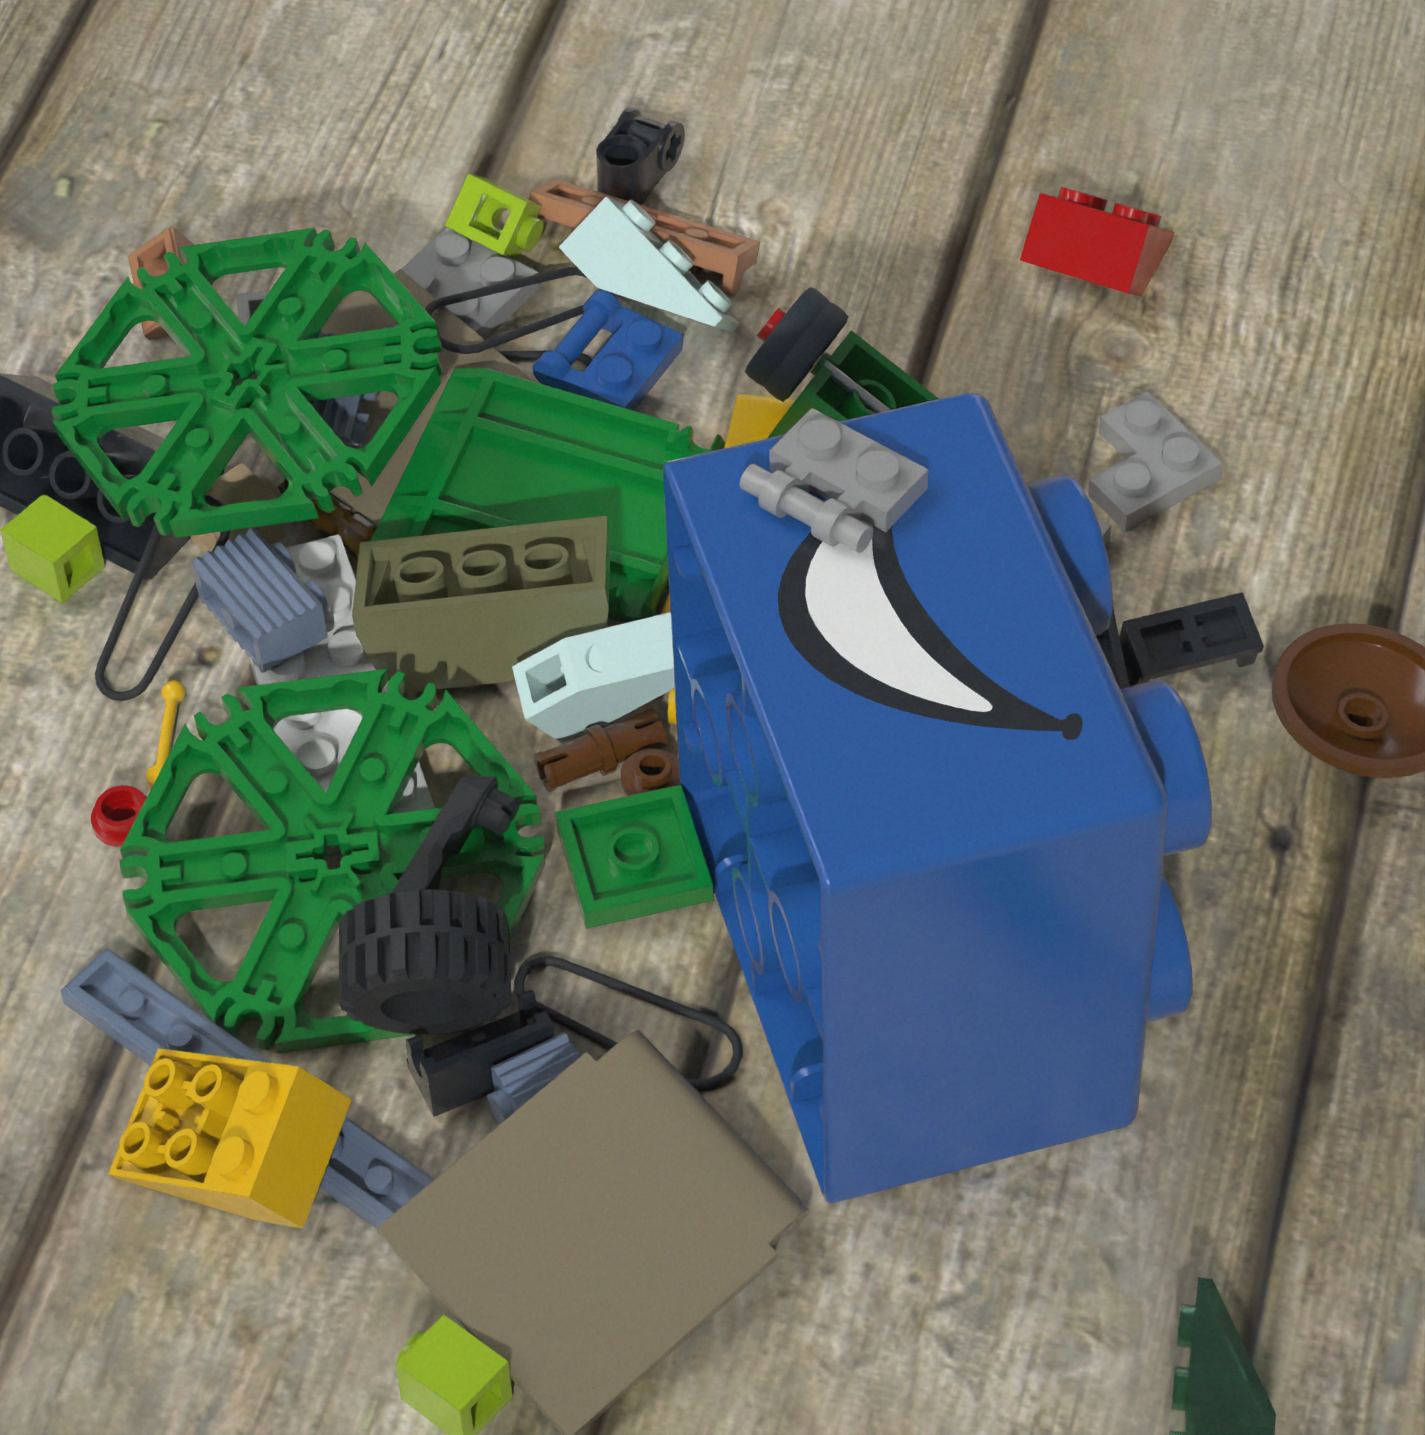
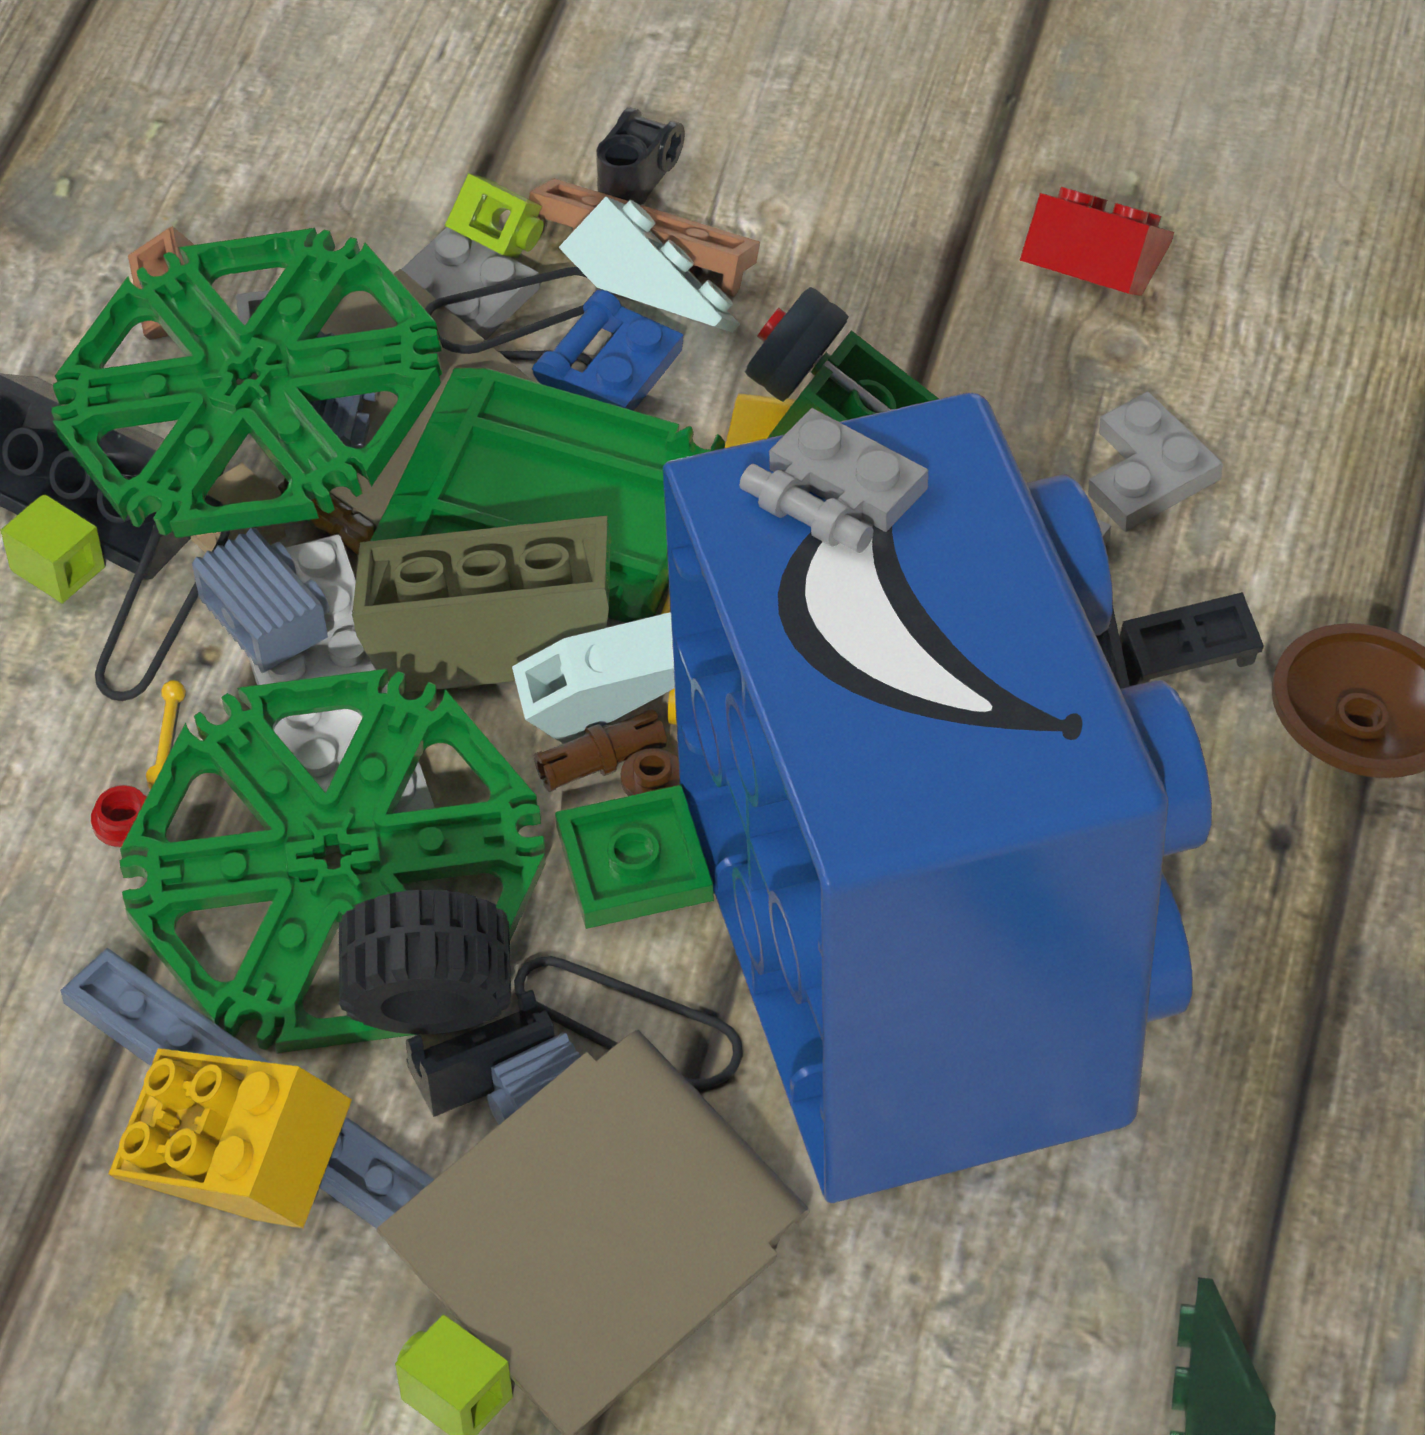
black piece [392,776,519,893] -> none

